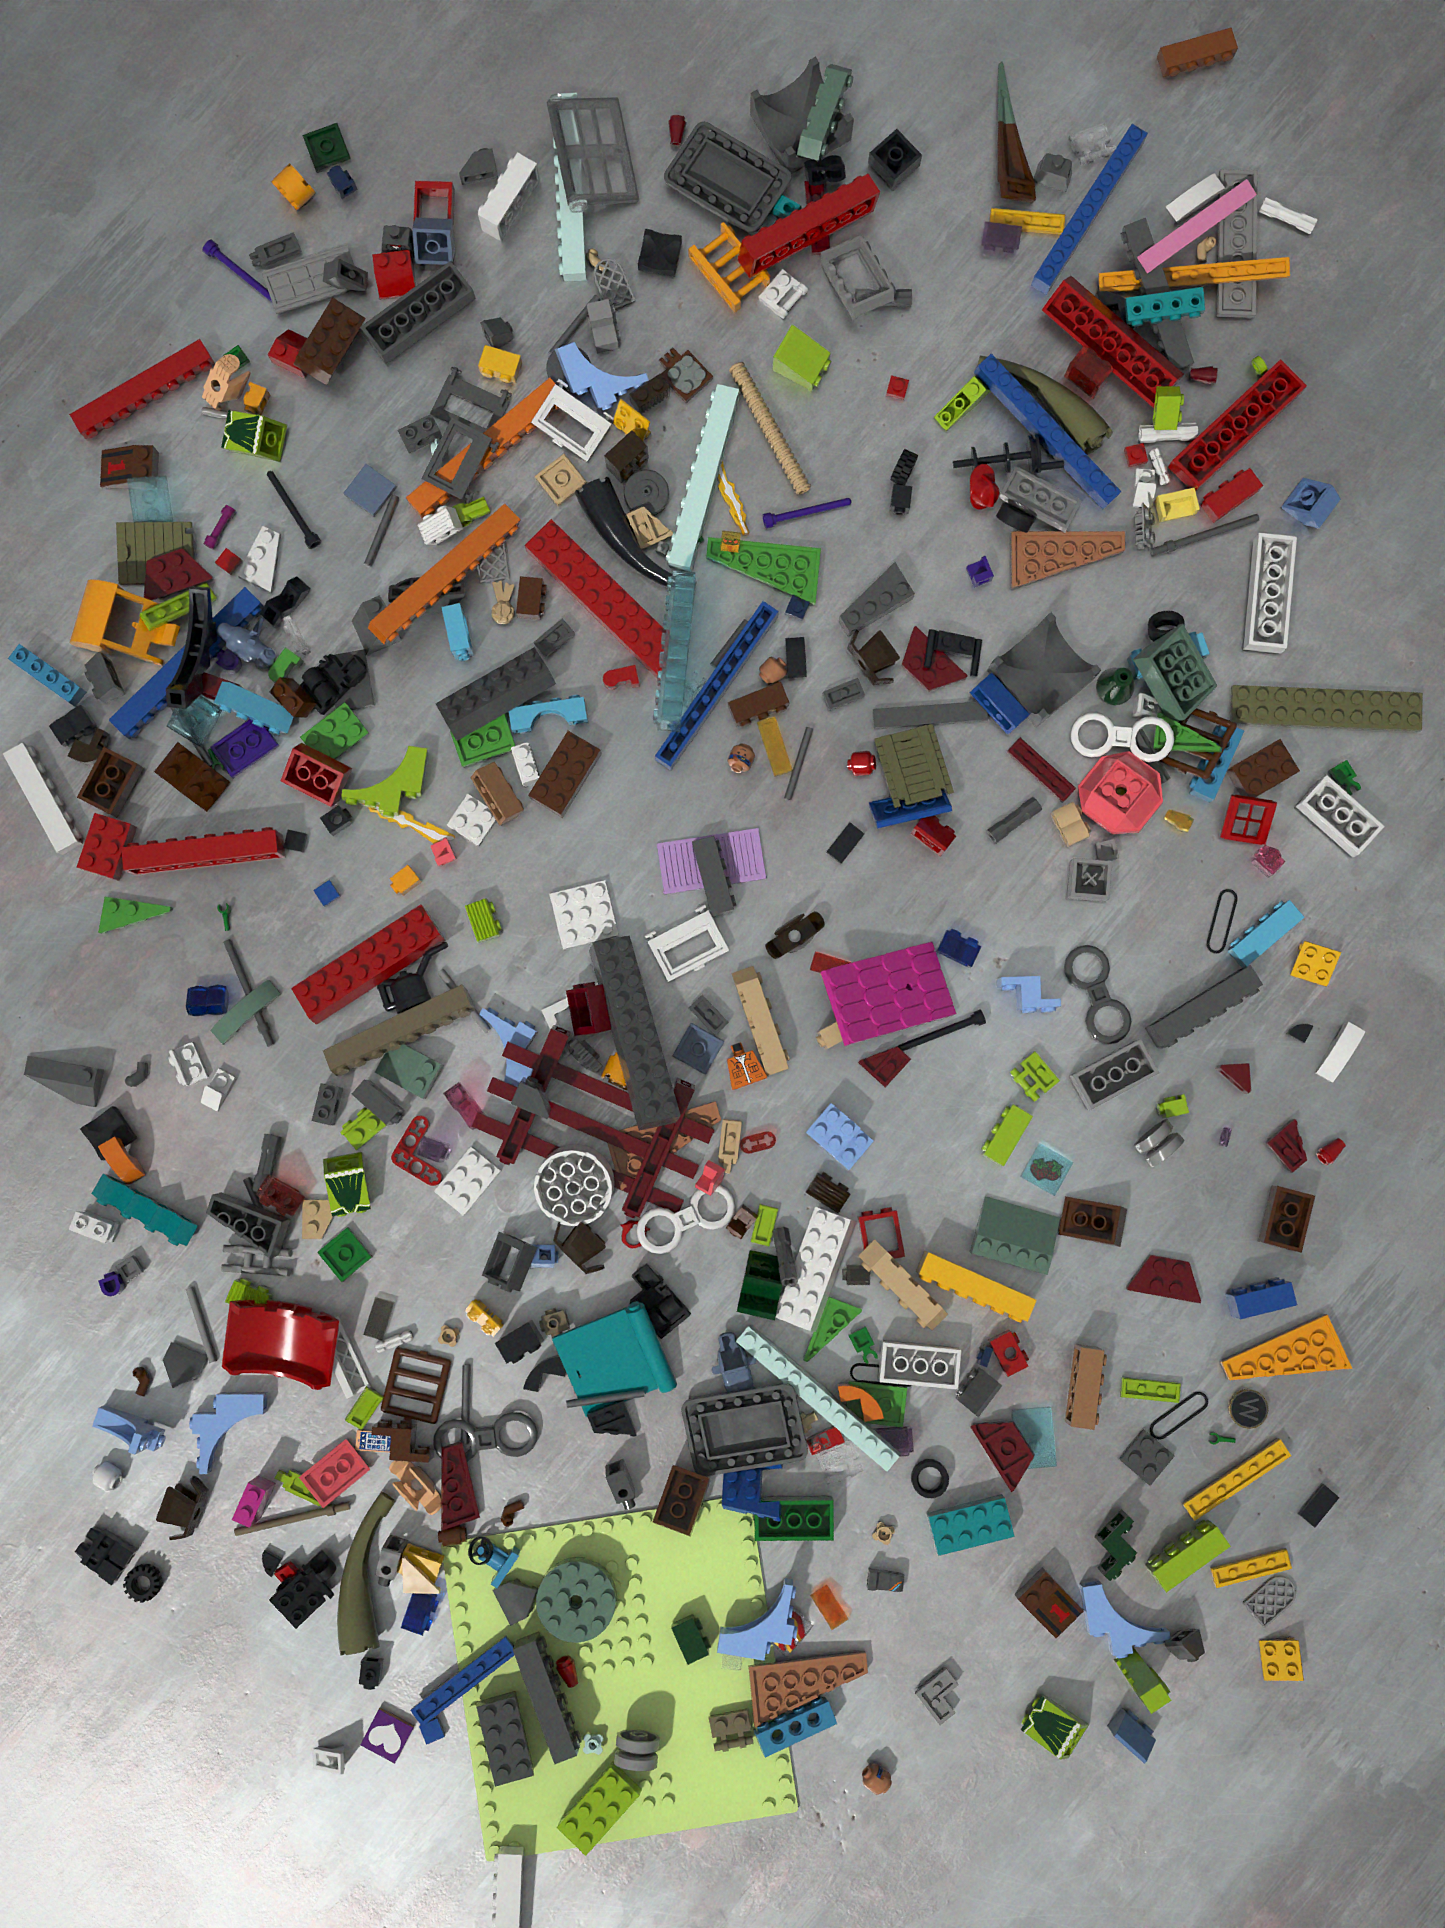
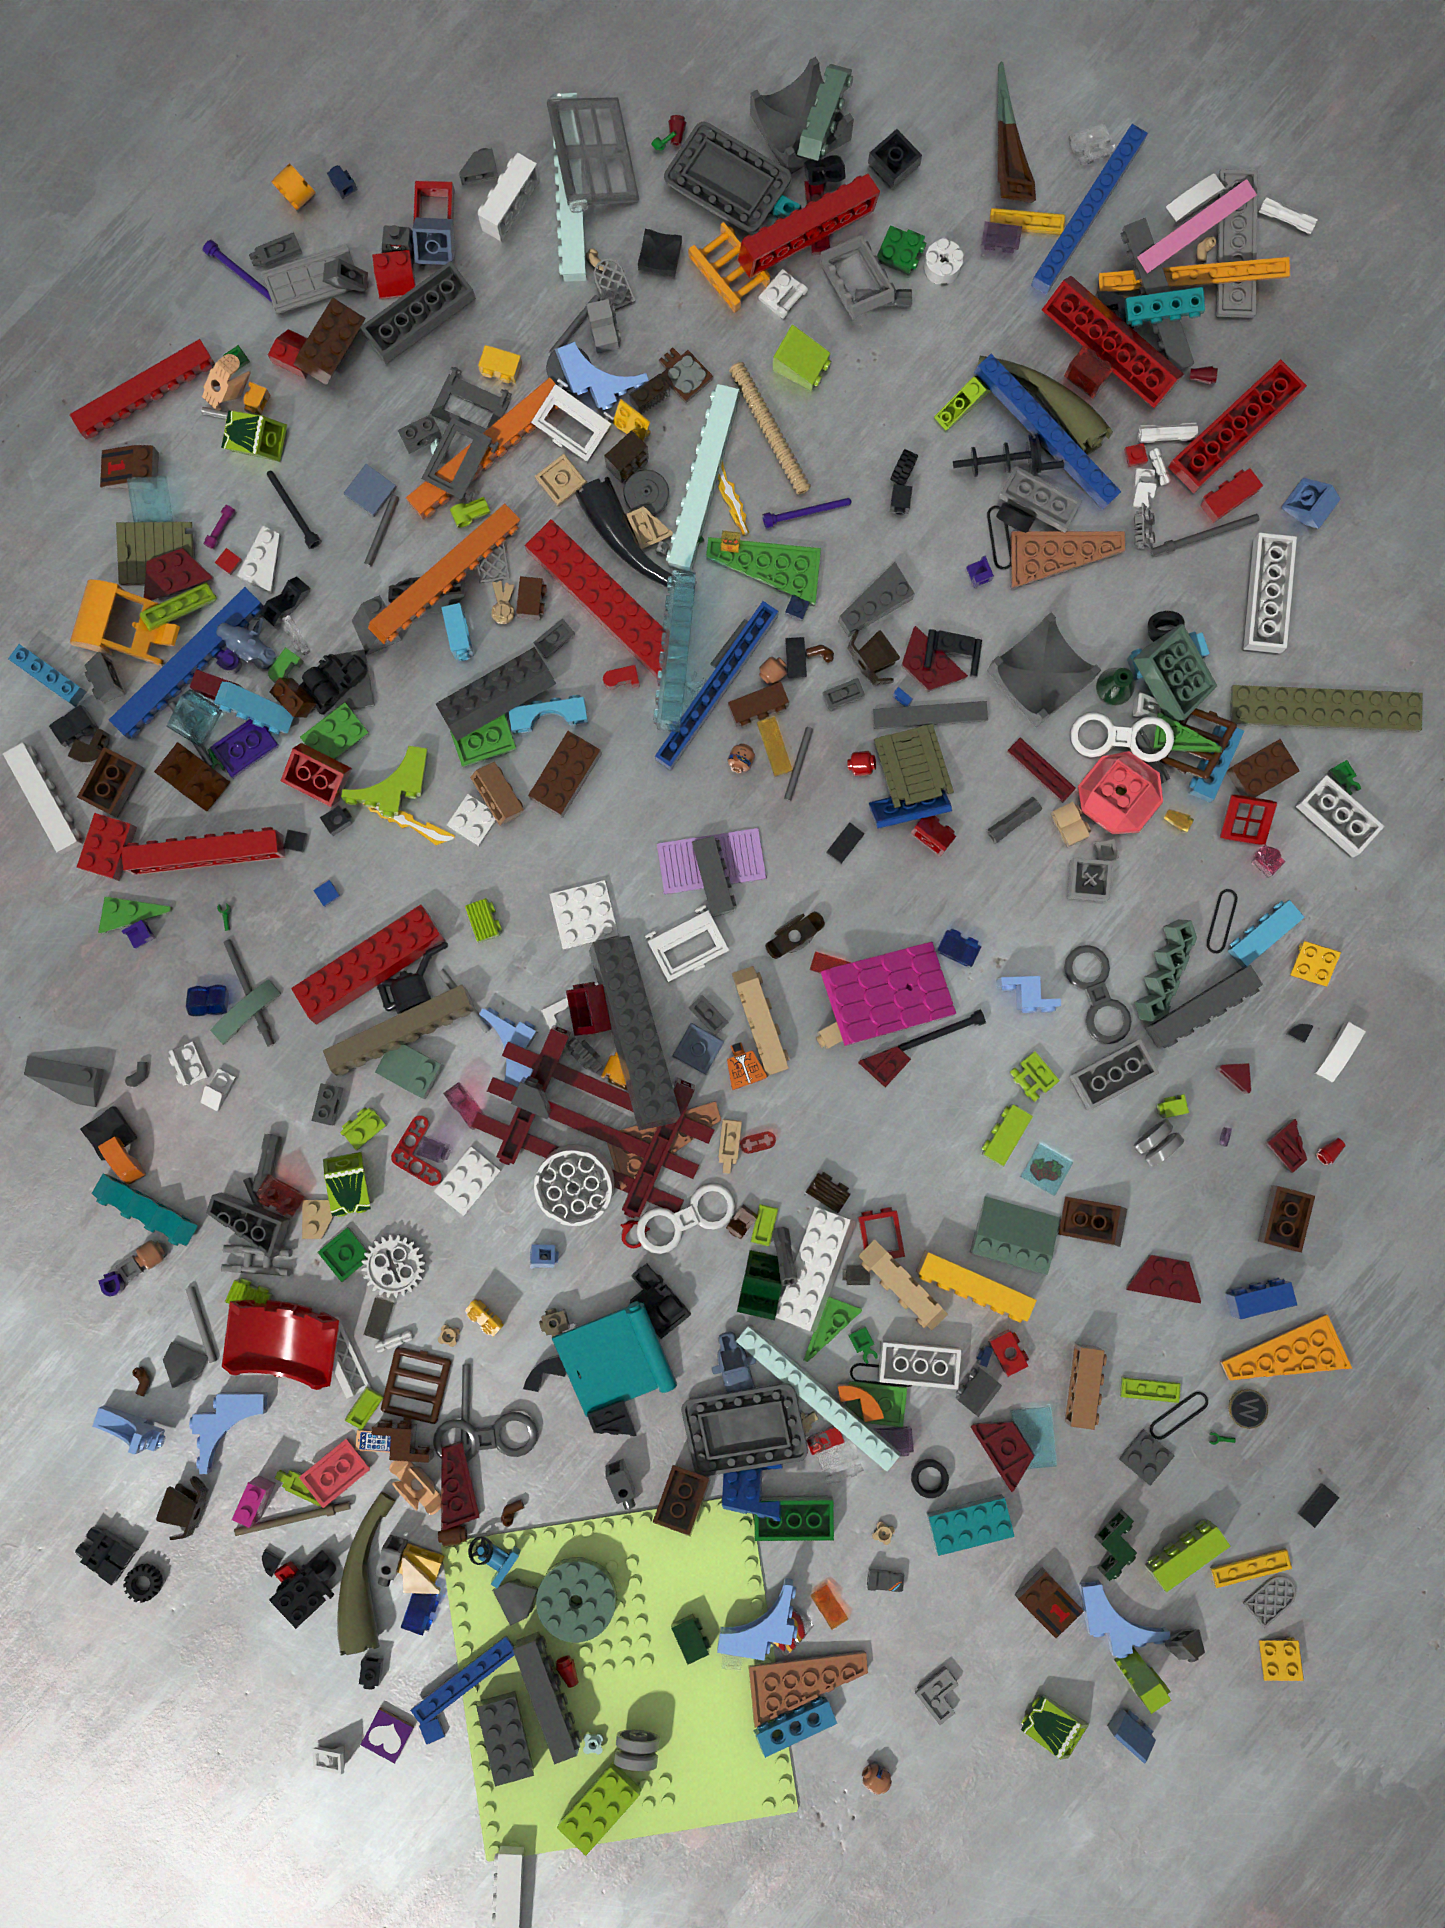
white hips [69,1210,121,1243] -> none
white head [92,1462,123,1492] -> none
black arch [166,586,217,709] -> none
dark green tile [302,123,351,171] -> none
dark grey window [352,1079,405,1125] -> none
light orange brick [389,865,422,896] -> none
white brick [417,506,463,546] -> none
coral panel [431,837,457,867] -> none
dark grey slope [480,317,513,349] -> none
dark grey window [482,1232,537,1292] -> none
black brick [495,1320,544,1364] -> none
white brick [511,742,540,787] -> none
dark brown piece [553,1221,606,1274] -> none
flat silver bar [566,1389,645,1408] -> none
coral panel [695,1160,725,1196] -> none
dark tan plate [709,1708,754,1752] -> none
light blue bracket [806,1103,874,1170] -> none
red plate [886,375,909,400] -> none
blue brick [969,672,1030,735] -> none
red piece [970,464,1000,510] -> none
dark grey torso [1034,153,1072,192] -> none
lime brick [1152,386,1184,430] -> none
light yellow panel [1154,488,1200,523] -> none
dark orange brick [1157,27,1238,77] -> none
yellow plate [1182,1438,1291,1521] -> none
lime tile [1251,356,1268,376] -> none
none -> dark purple panel [122,920,155,948]
none -> nougat head [135,1240,165,1269]
none -> white gear [361,1234,425,1298]
none -> green hand [651,131,677,151]
none -> reddish brown arm [806,645,834,663]
none -> green plate [877,225,927,275]
none -> blue tile [893,687,913,707]
none -> white brick [924,238,964,285]
none -> black piece [987,506,1011,569]
none -> sand green brick [1134,919,1197,1022]

